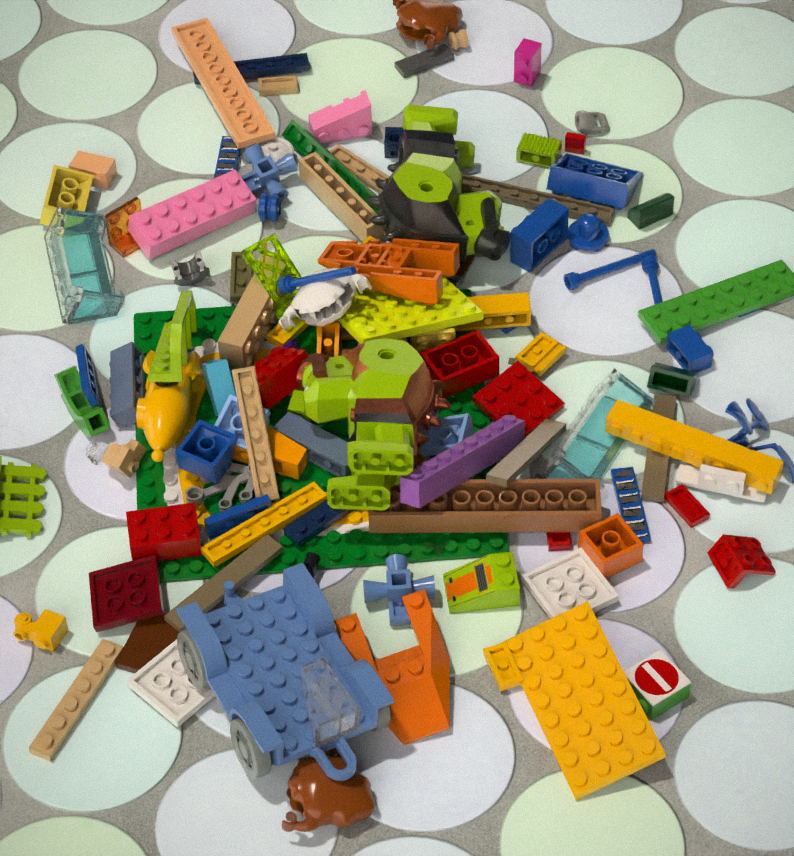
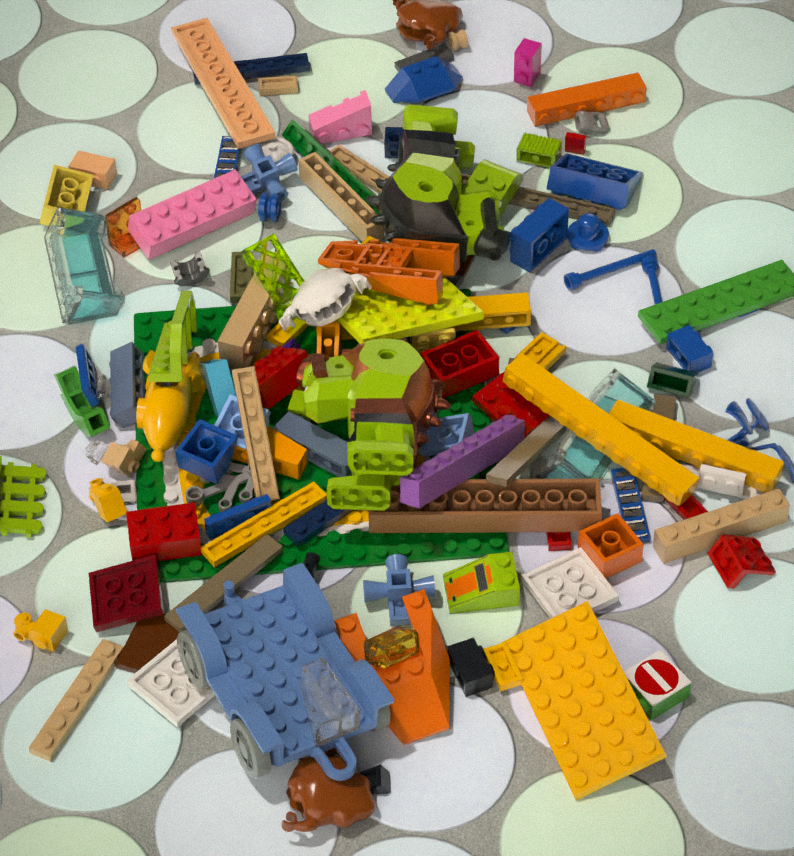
blue piece [277,266,356,294] -> none
dark green brick [627,193,674,230] -> none
none -> yellow brick [89,478,127,523]
none -> clear plate [96,374,111,399]
none -> white slope [112,480,137,504]
none -> black slope [359,764,391,795]
none -> clear yellow brick [364,626,420,669]
none -> blue wedge [385,56,463,103]
none -> black brick [447,637,495,697]
none -> lime brick [461,159,523,215]
none -> yellow brick [503,353,699,506]
none -> orange brick [527,72,647,127]
none -> tan brick [653,488,790,564]

